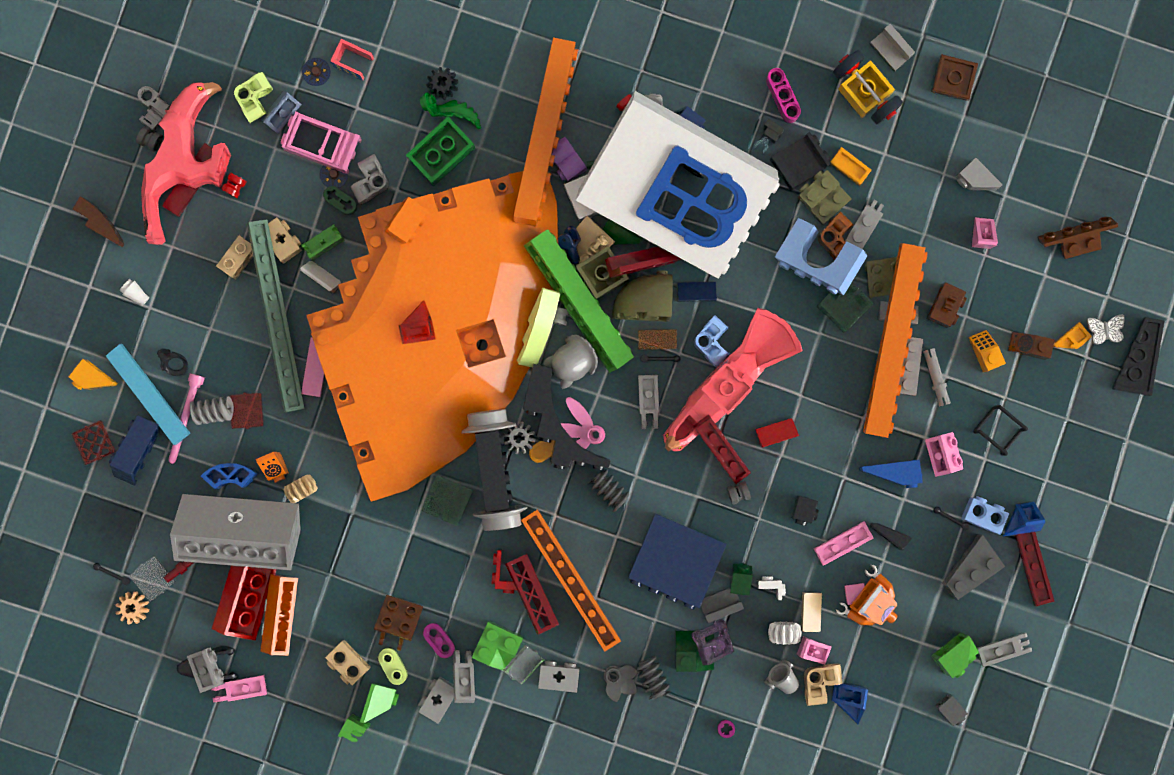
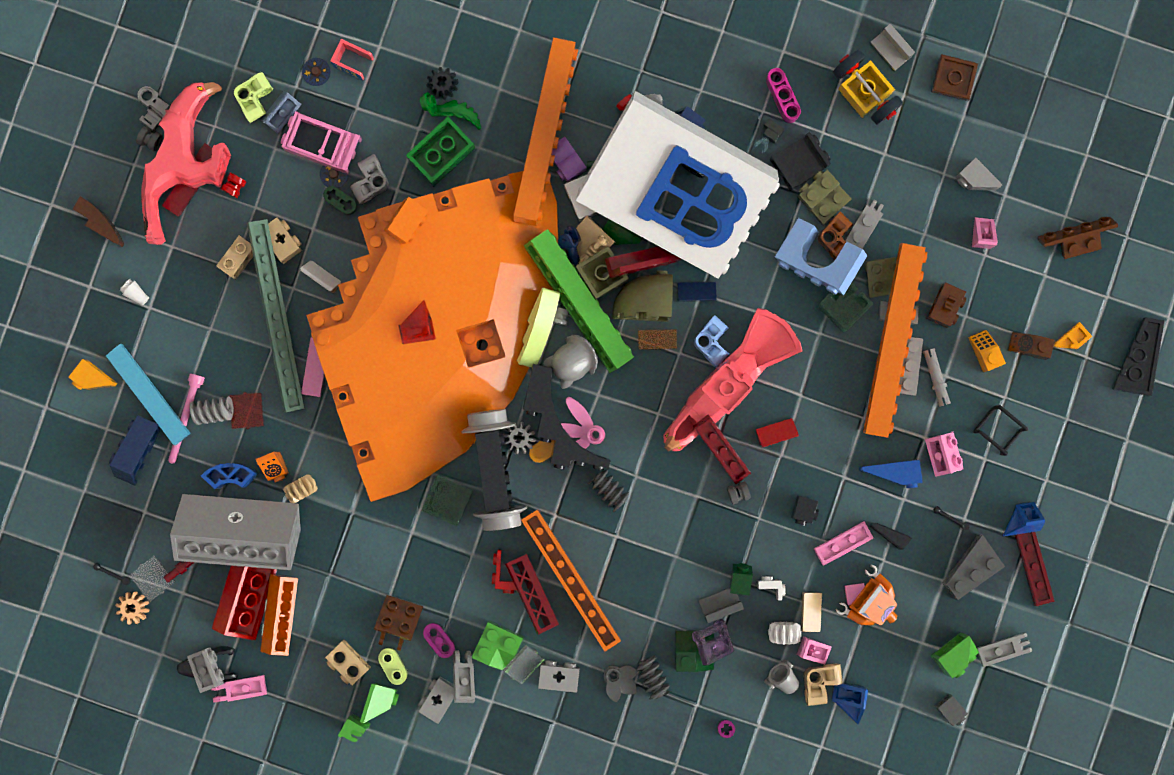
clear red window [71,420,115,465] -> none
black piece [157,348,188,376] -> none
bright green hinge [301,224,345,261] -> none
dark blue panel [628,514,727,610] -> none
light grey hinge [638,375,659,429] -> none
black hinge [641,355,681,363] -> none
light orange tile [830,147,872,186] -> none
light blue brick [961,496,1009,535] -> none
light grey animal [1087,314,1125,345] -> none

